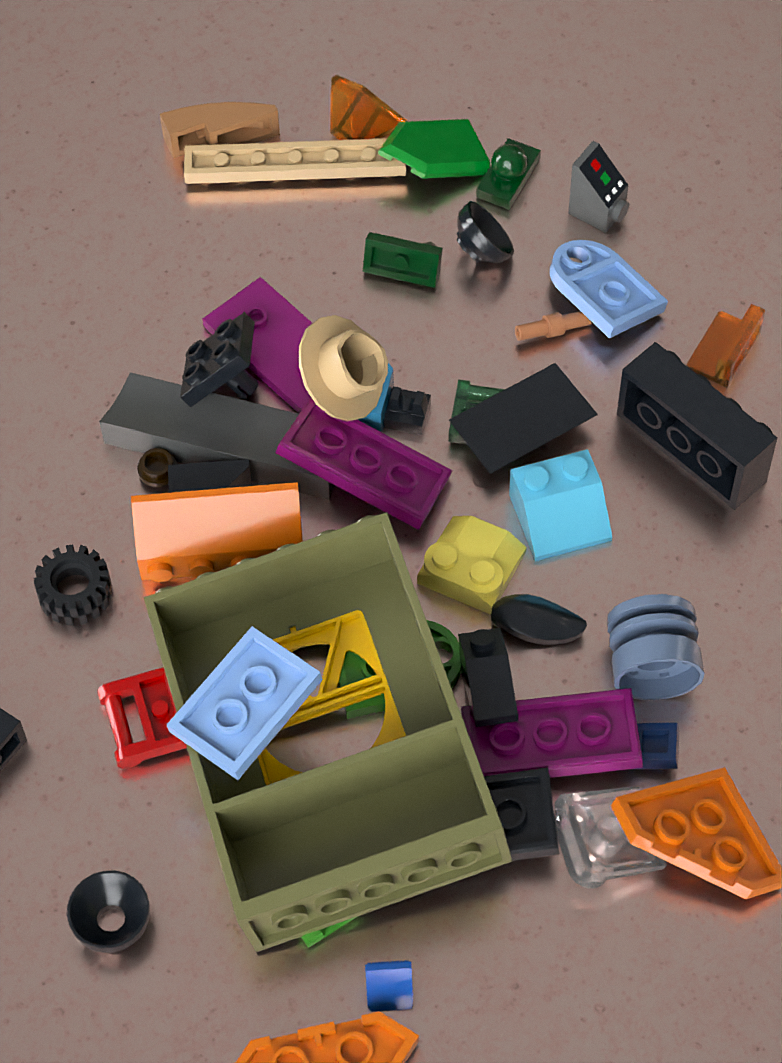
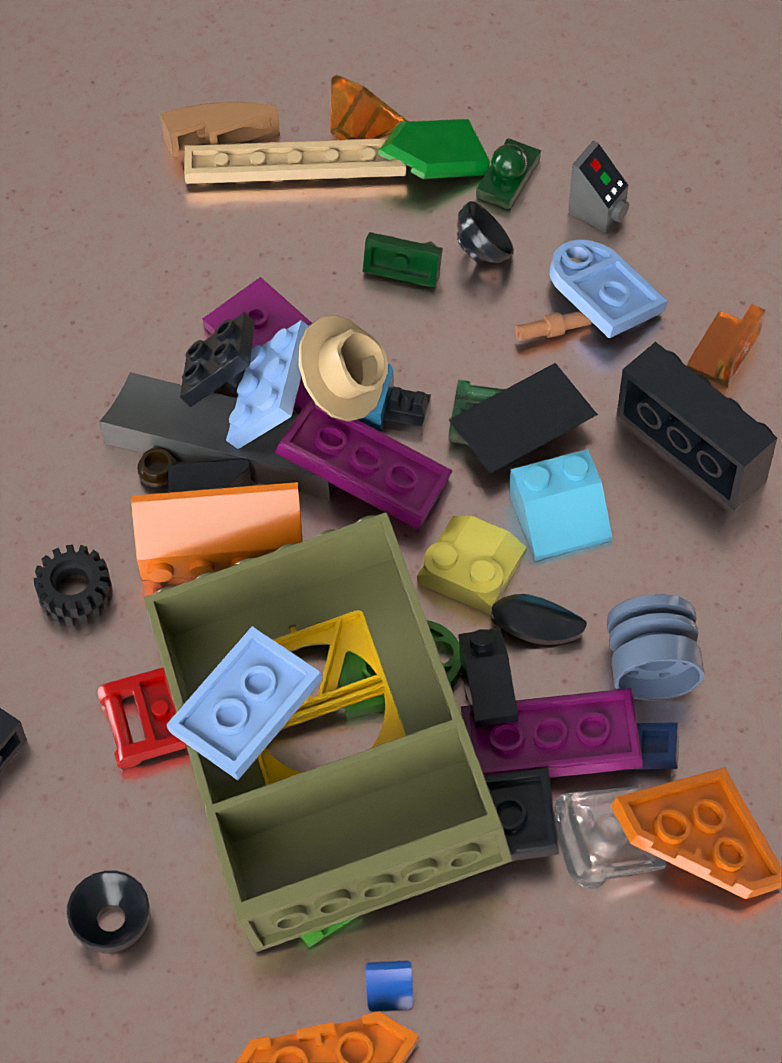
none -> light blue plate [226,320,309,449]

